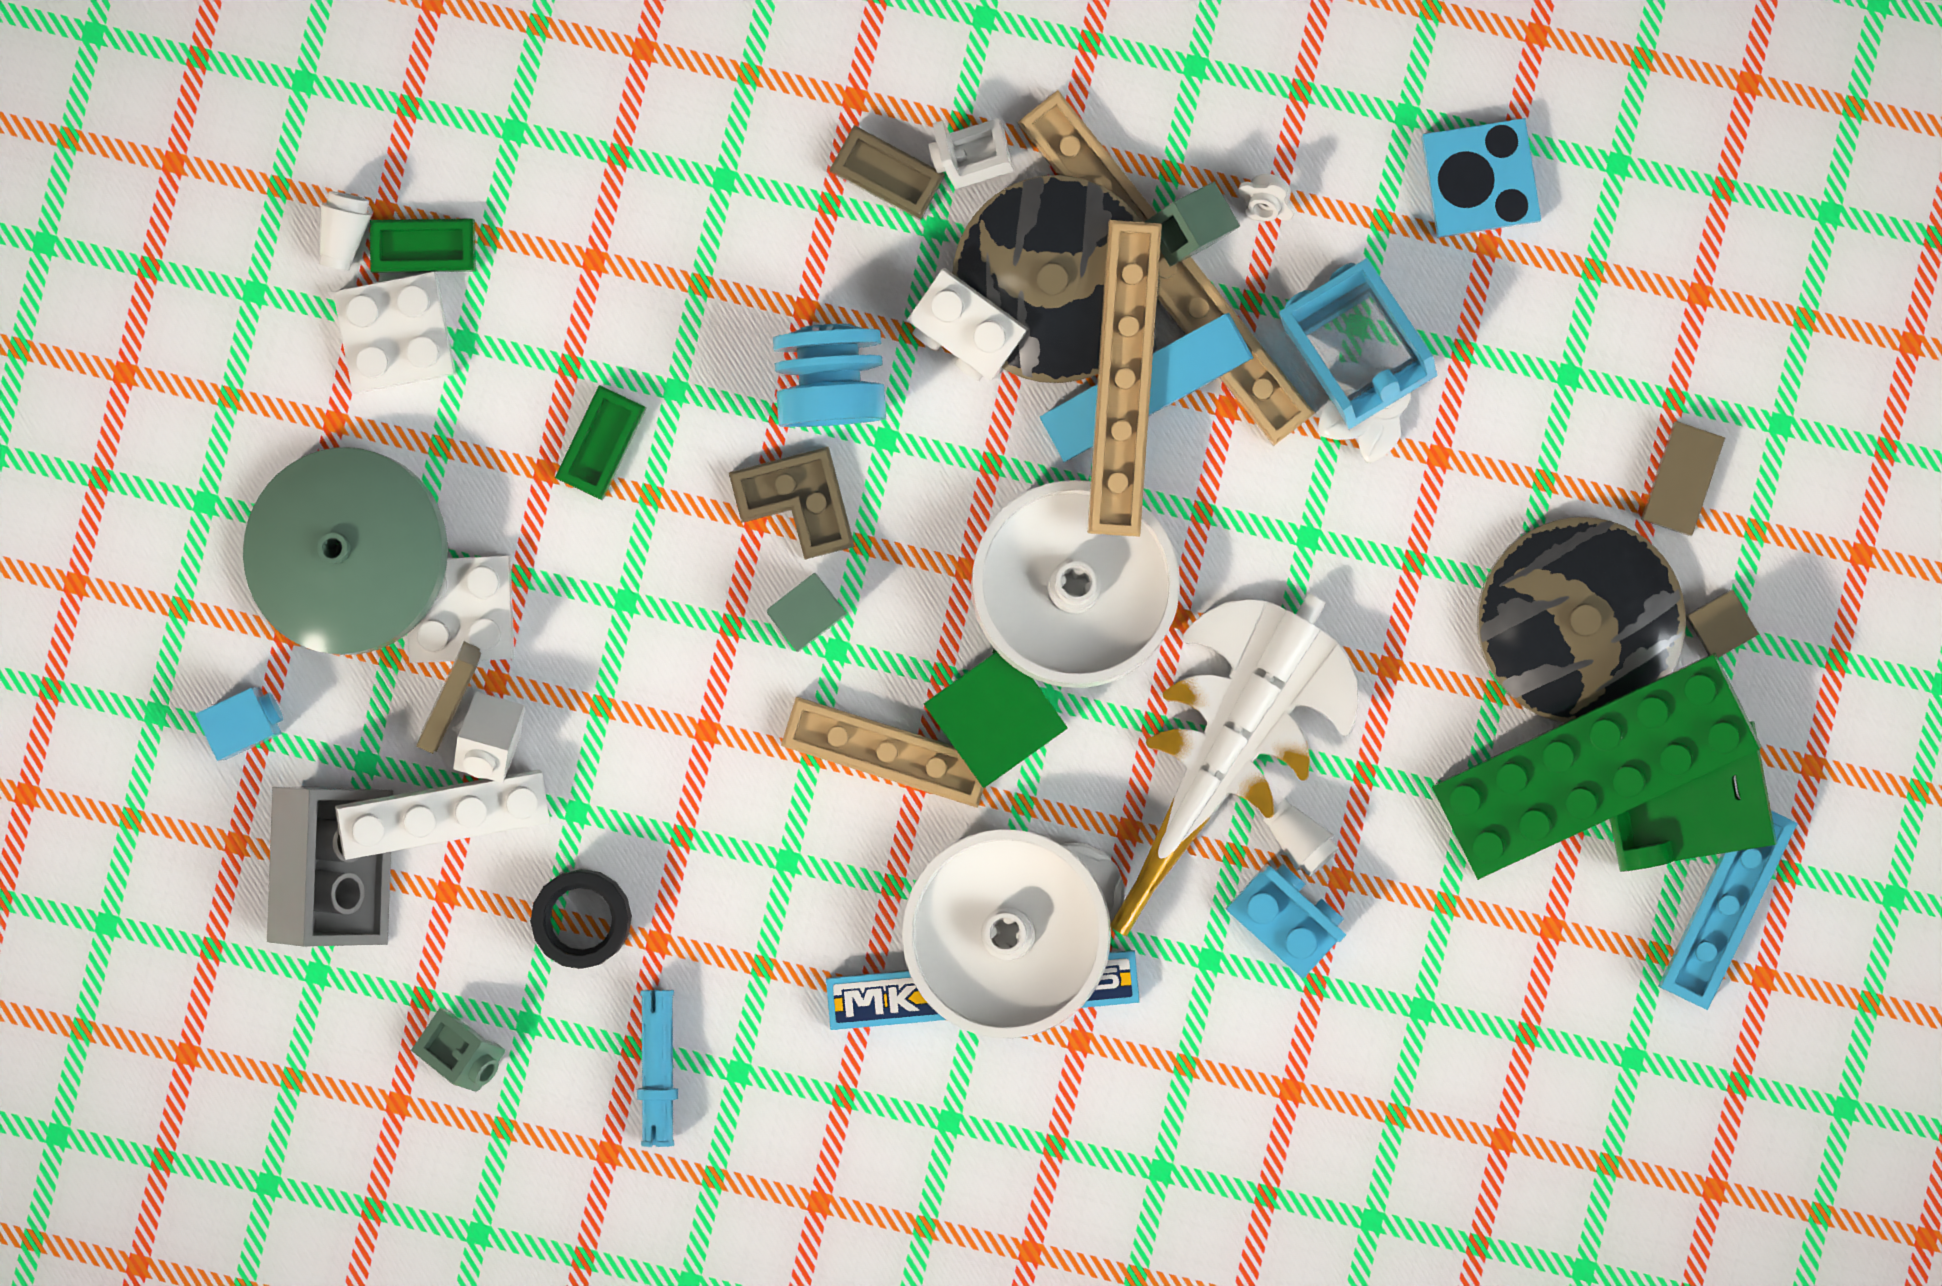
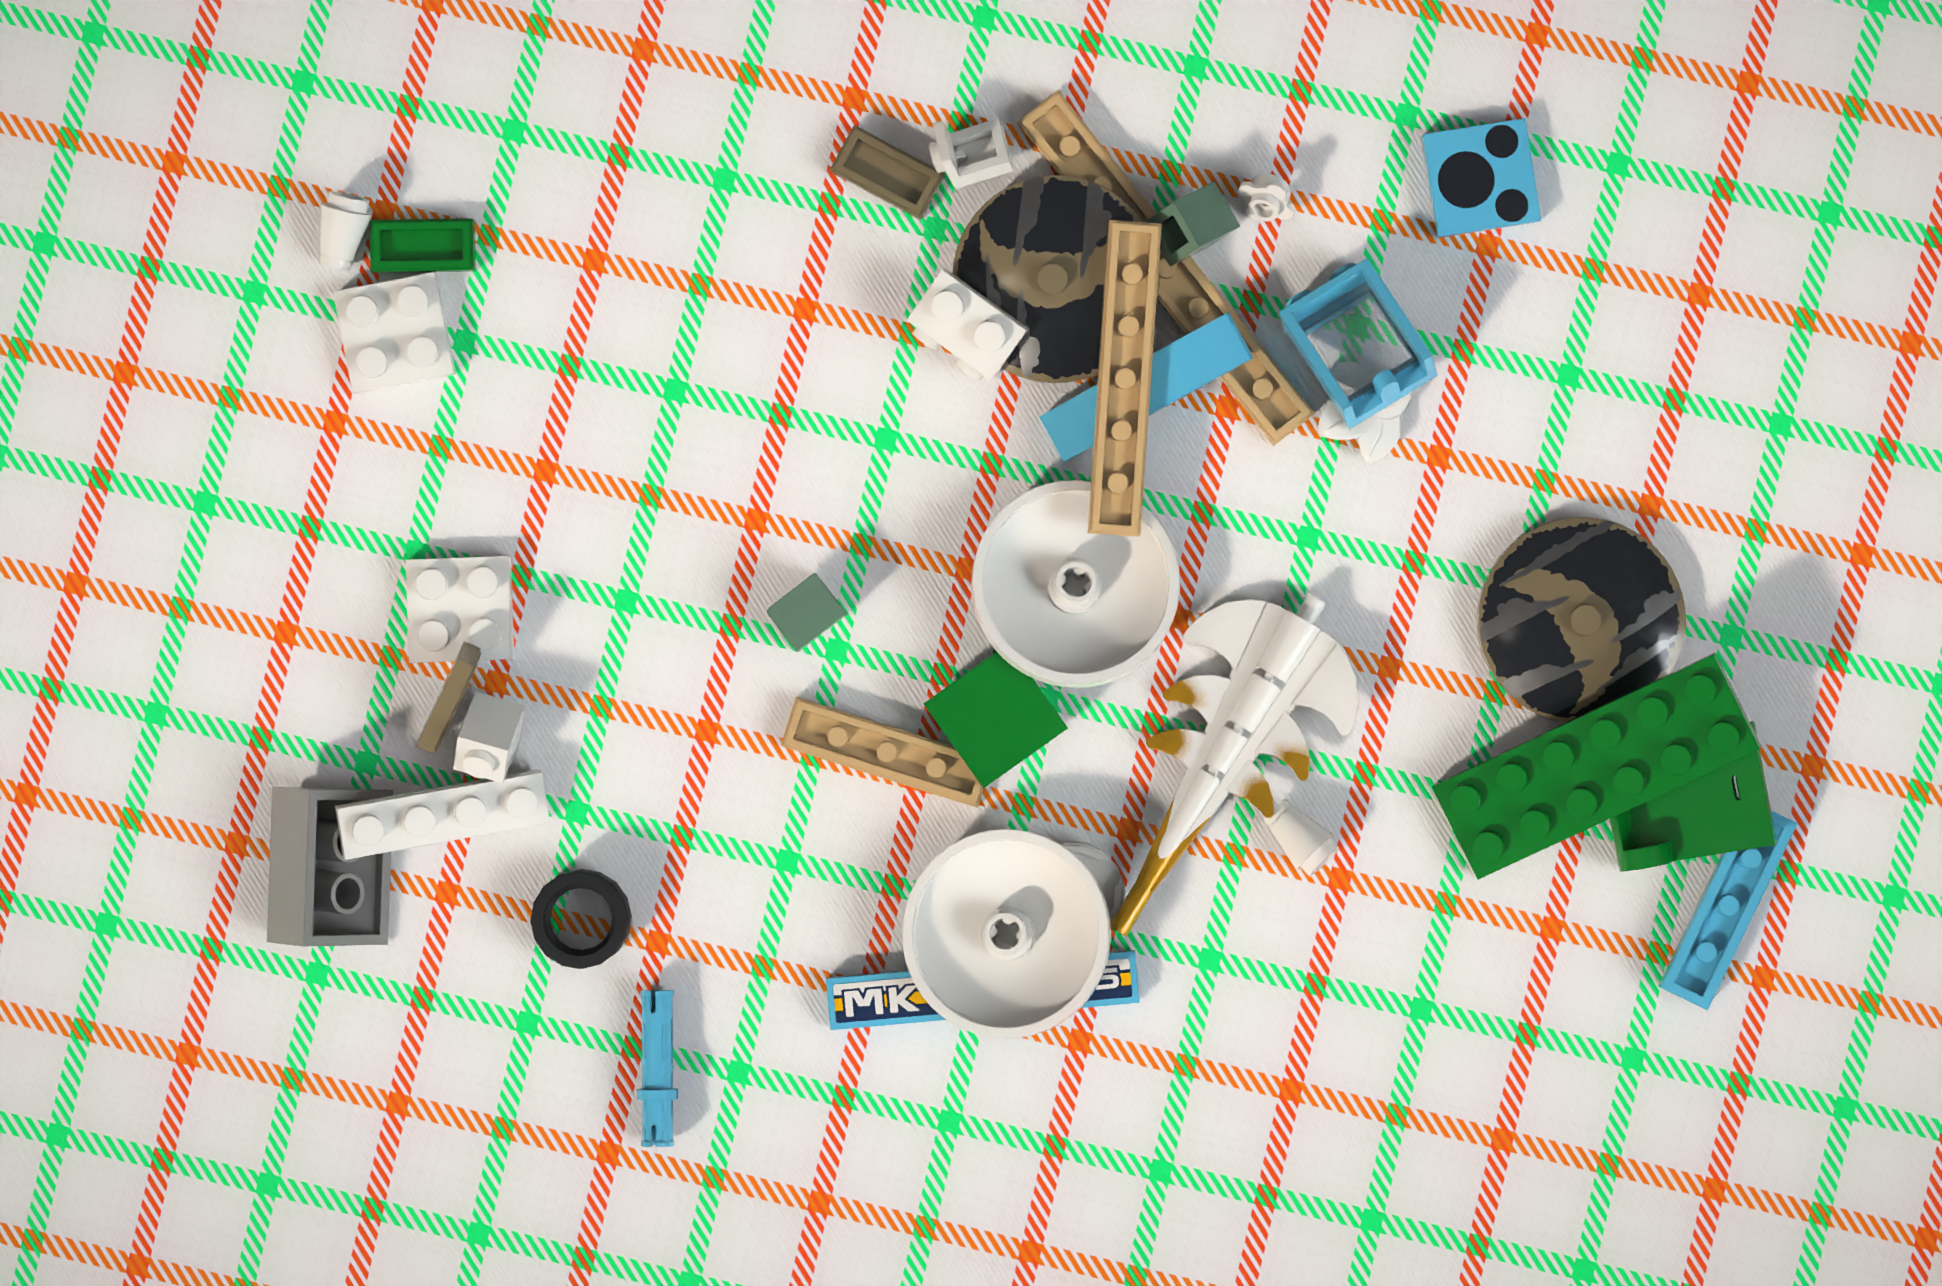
medium azure brick [195,687,283,761] -> none
sand green dish [243,447,448,655] -> none
sand green bracket [411,1008,505,1092] -> none
green tile [555,385,647,501] -> none
dark tan tile [729,447,855,560] -> none
medium azure wheel [773,324,886,427] -> none
medium azure bracket [1225,863,1346,979] -> none
dark tan tile [1641,421,1725,536] -> none
dark tan tile [1686,590,1759,658] -> none

